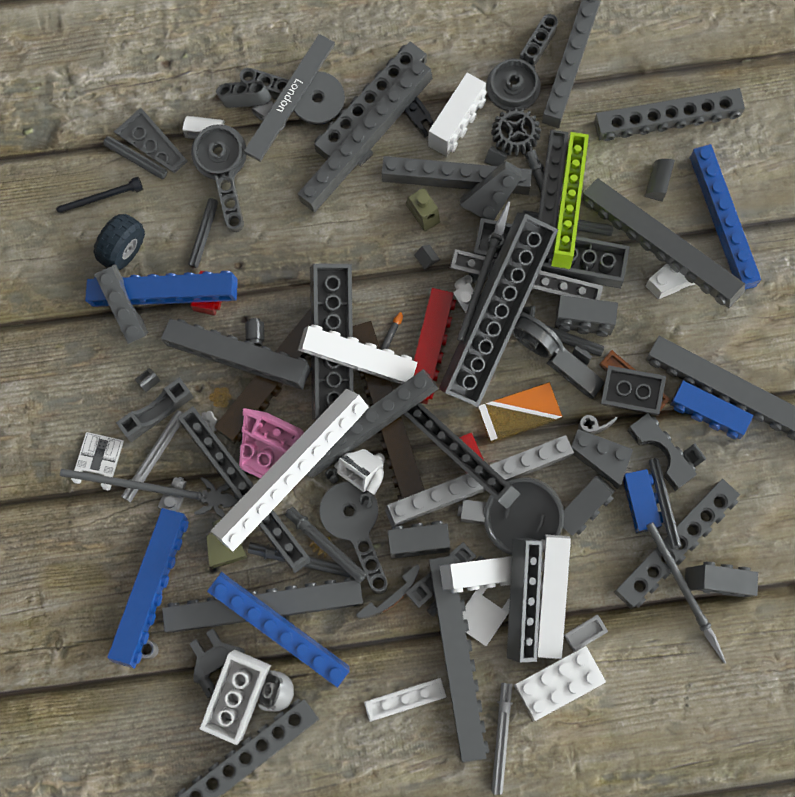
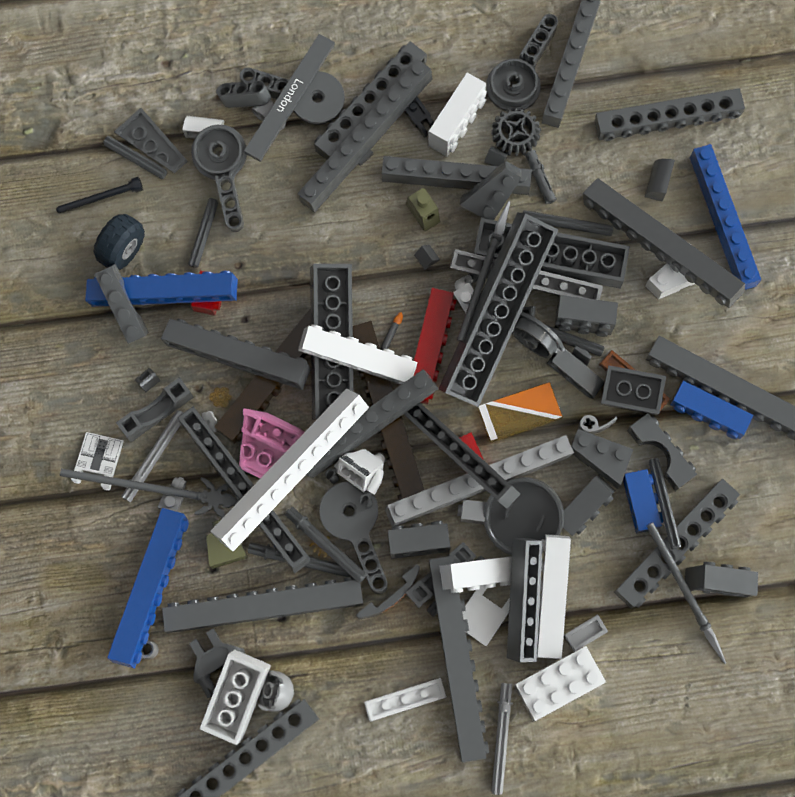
blue brick [207,572,350,688] -> none
dark grey brick [245,318,264,347] -> none
dark grey tile [538,129,568,258] -> none
lime brick [551,132,589,269] -> none
dark grey slope [683,443,706,467] -> none

